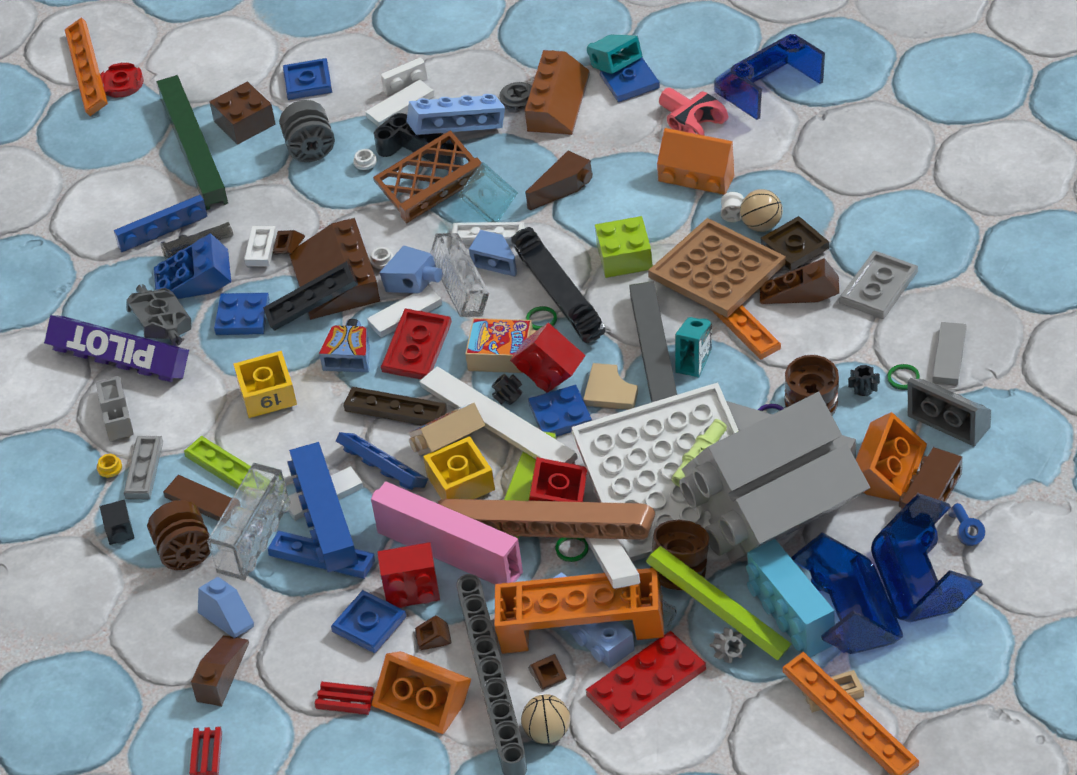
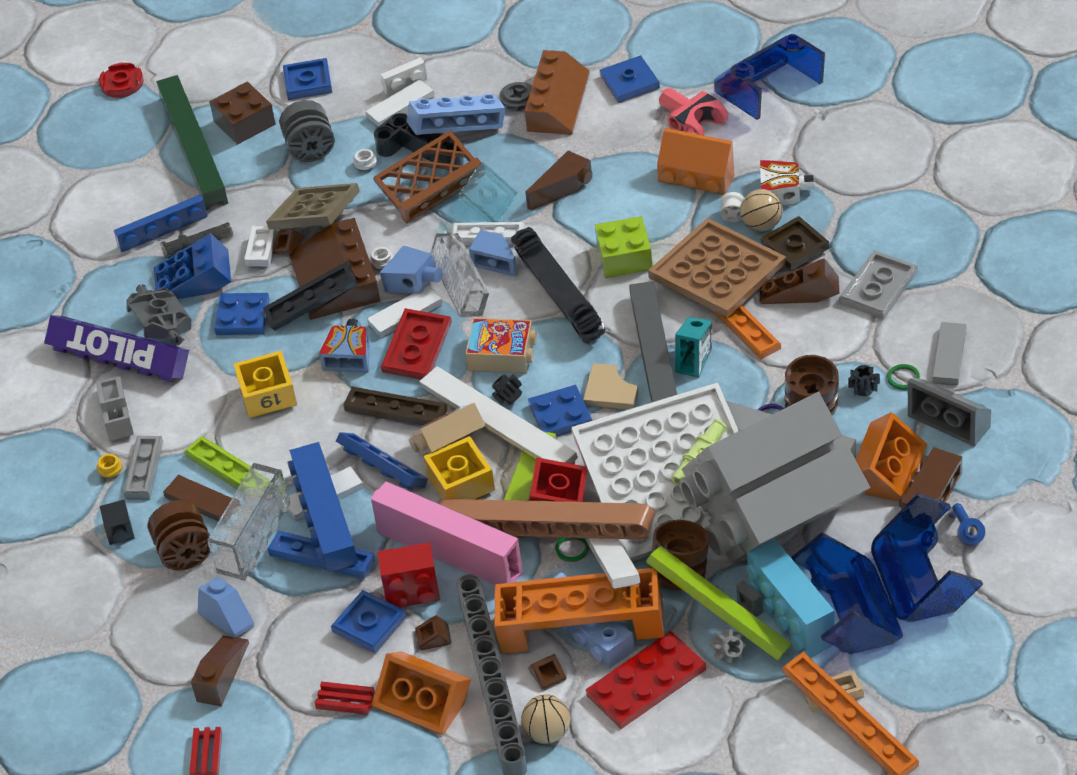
orange tile [65,17,108,116] -> none
red brick [510,322,586,393] -> none
green piece [526,306,557,330] -> none
teal torso [587,34,643,74] -> none
none -> dark tan plate [266,183,360,231]
none -> dark grey tile [736,581,763,617]
none -> torso [760,160,814,206]

